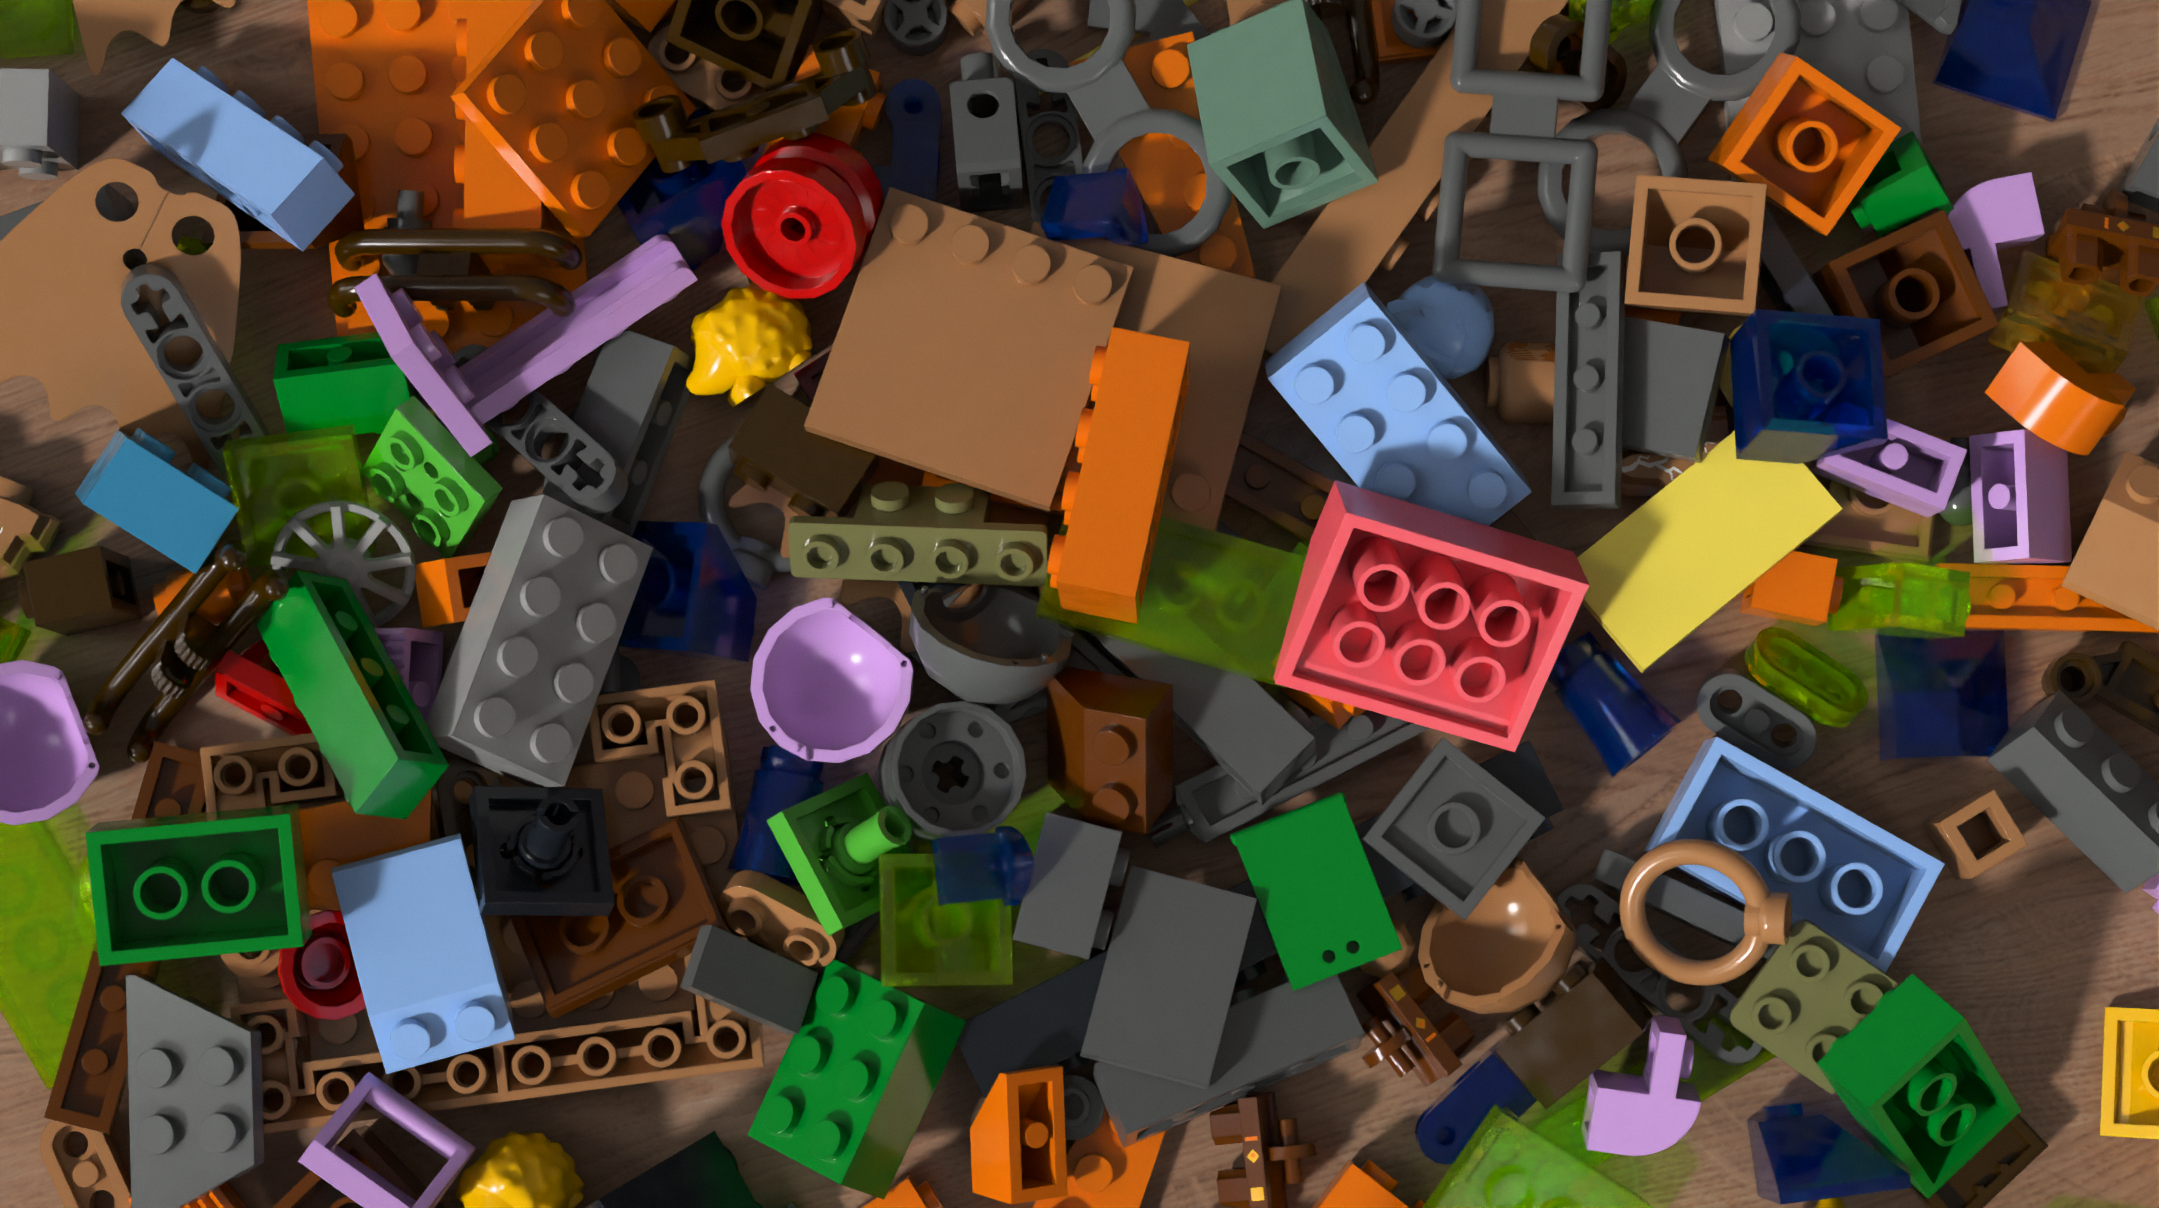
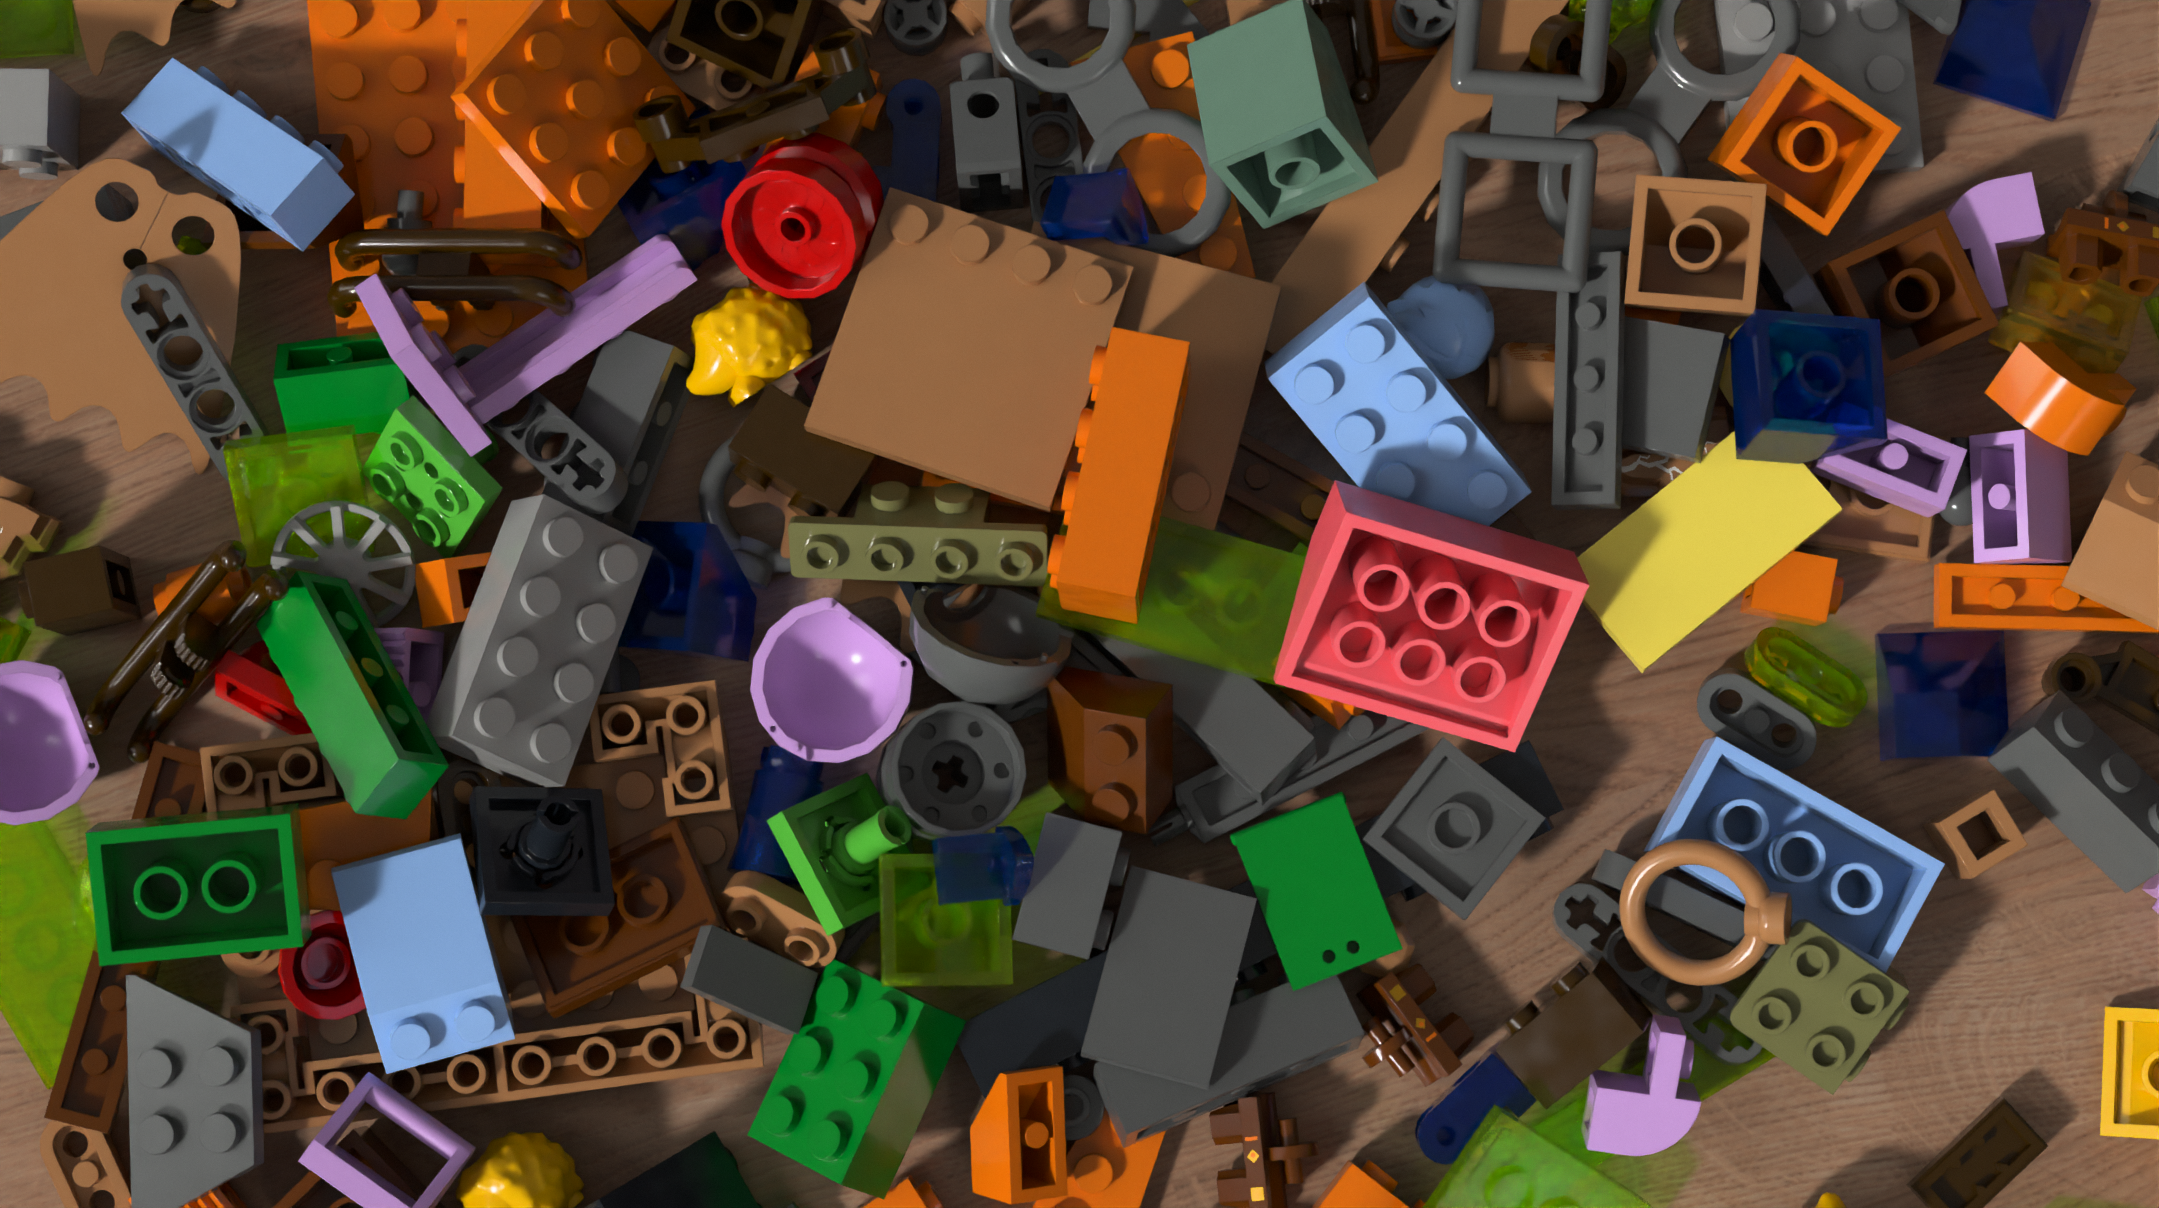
dark azure brick [75,427,239,574] -> none
medium nougat cylinder [1418,857,1576,1014] -> none
clear blue plant [1547,632,1682,778] -> none
clear blue slope [1747,1101,1911,1205] -> none
green brick [1817,973,2022,1199] -> none
clear neon green slope [1827,562,1971,639] -> none
green brick [1848,131,1954,237] -> none

